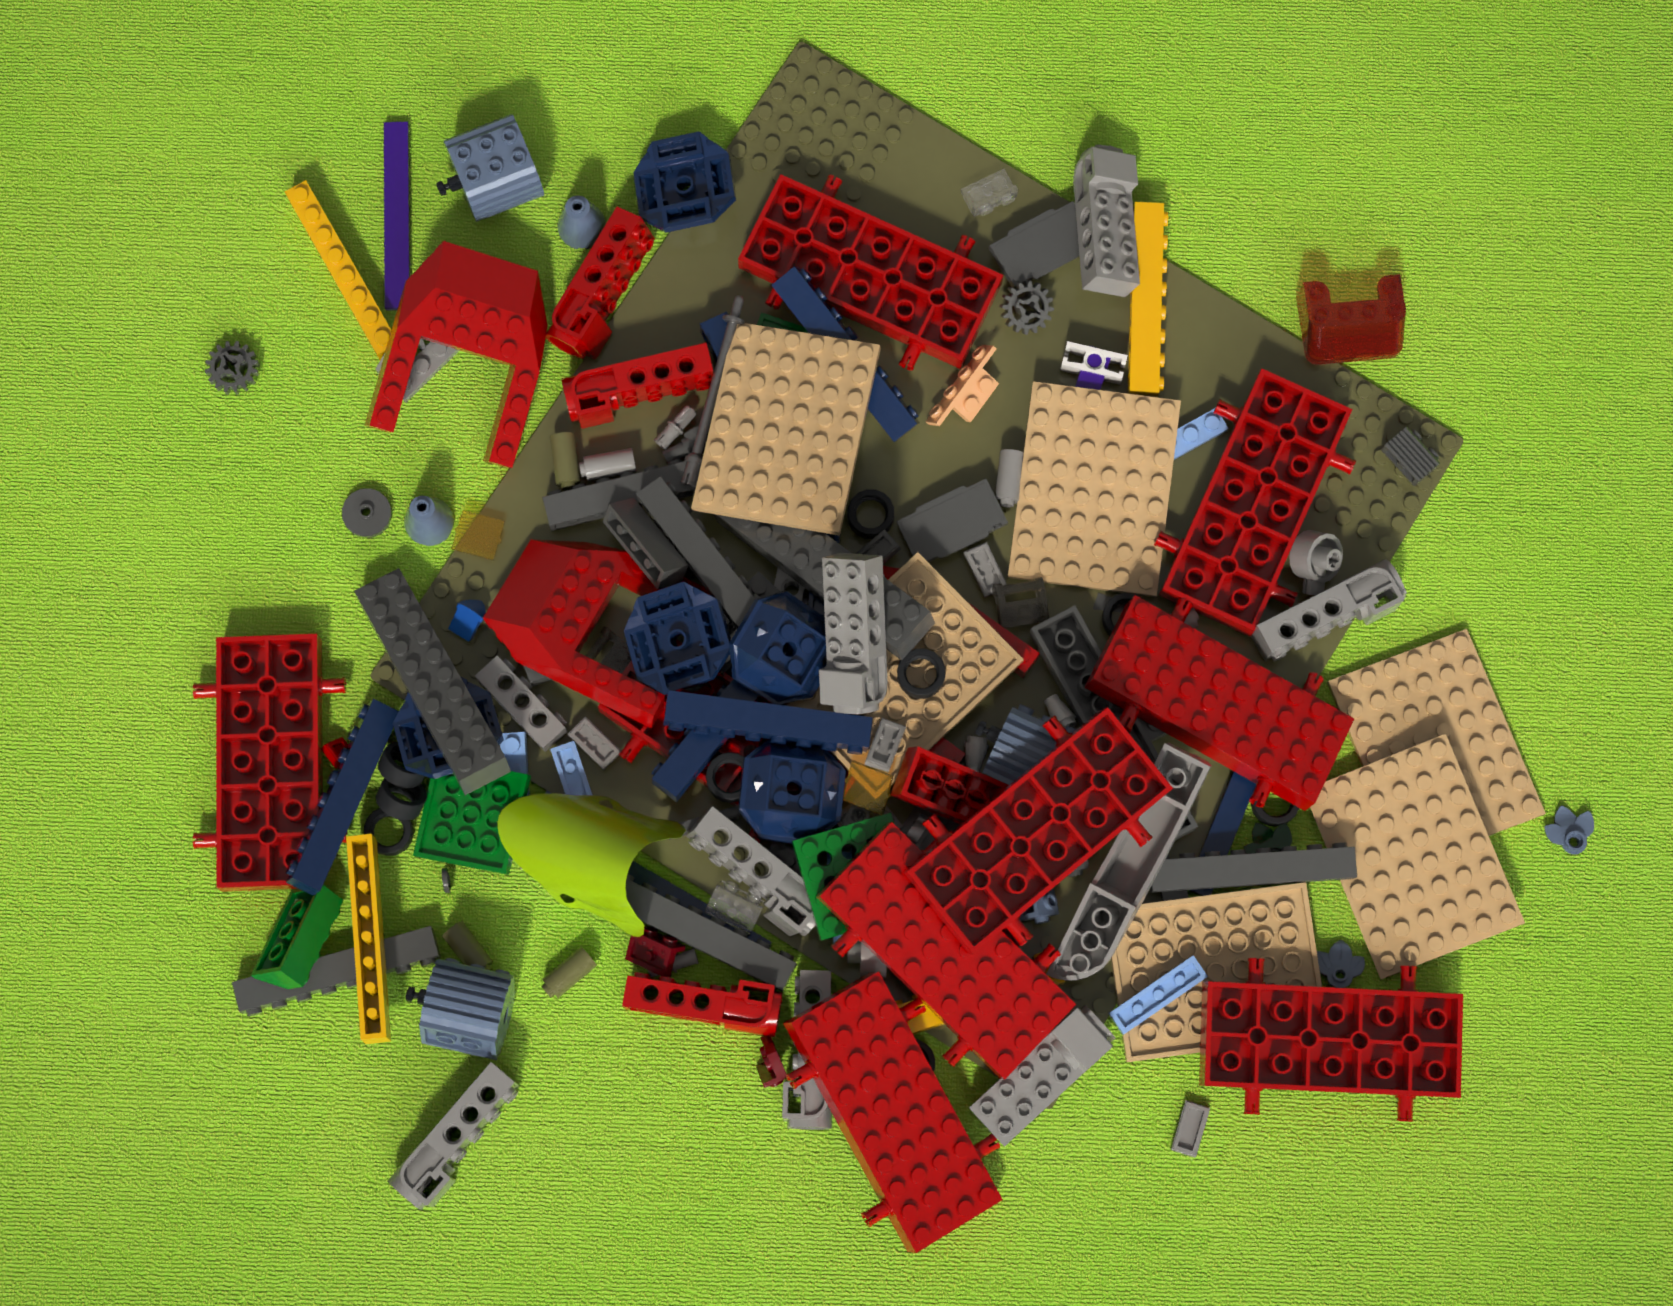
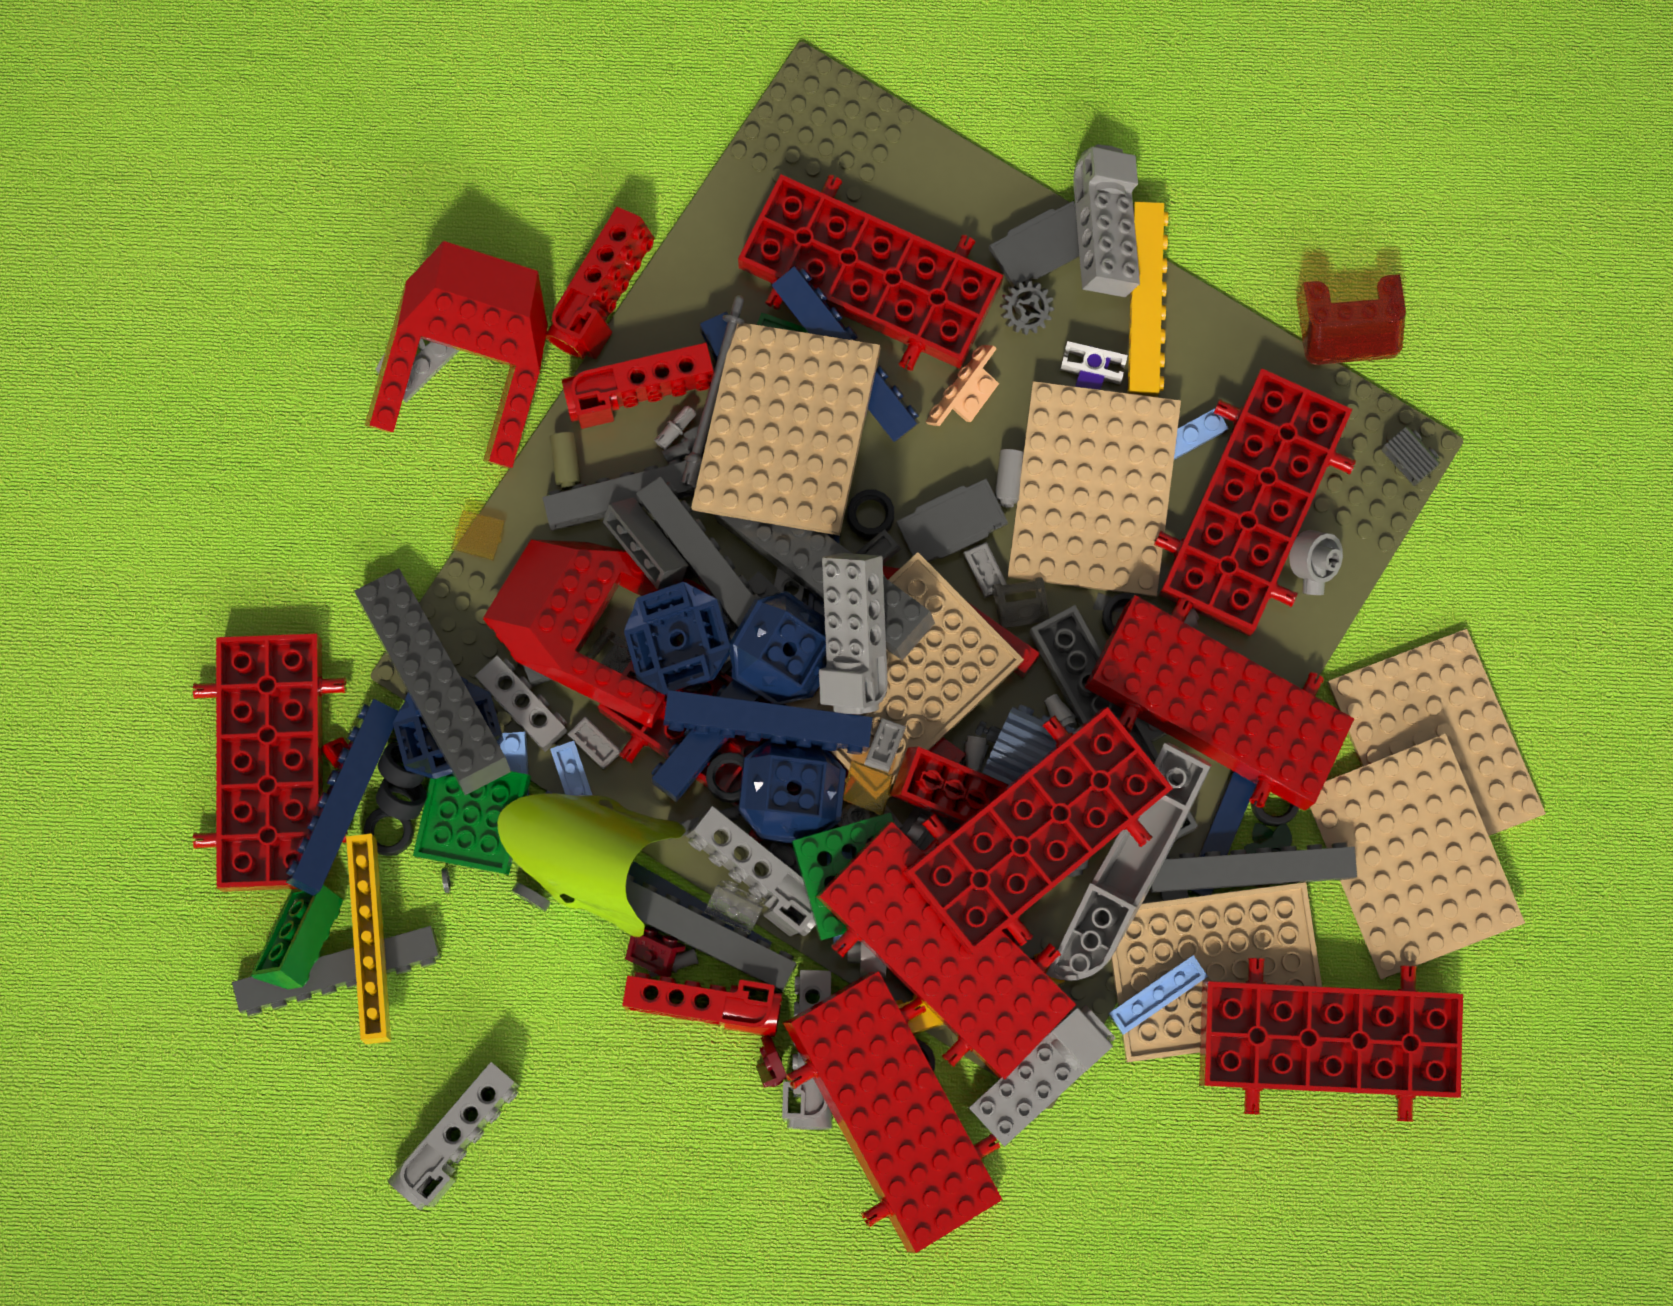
dark grey gear [205,341,260,395] -> none
yellow brick [284,180,391,360] -> none
dark grey plate [342,488,392,538] -> none
dark purple tile [384,122,410,311] -> none
sand blue cone [404,496,454,546] -> none
sand blue piece [406,958,515,1060] -> none
sand blue piece [437,114,544,222] -> none
olive brick [442,921,493,971] -> none
blue tile [448,600,486,642] -> none
olive brick [541,946,597,998] -> none
sand blue cone [557,196,606,249] -> none
light grey brick [579,448,637,481] -> none
dark blue piece [633,131,736,233] -> none
black tyre [897,648,945,699] -> none
clear bracket [961,169,1018,217] -> none
sand blue brick [1020,889,1059,924] -> none
light grey tile [1170,1100,1210,1158] -> none
light grey brick [1251,559,1407,662] -> none
sand blue plate [1317,940,1365,988] -> none
sand blue plate [1544,806,1594,855] -> none
none -> dark grey piece [511,882,551,912]

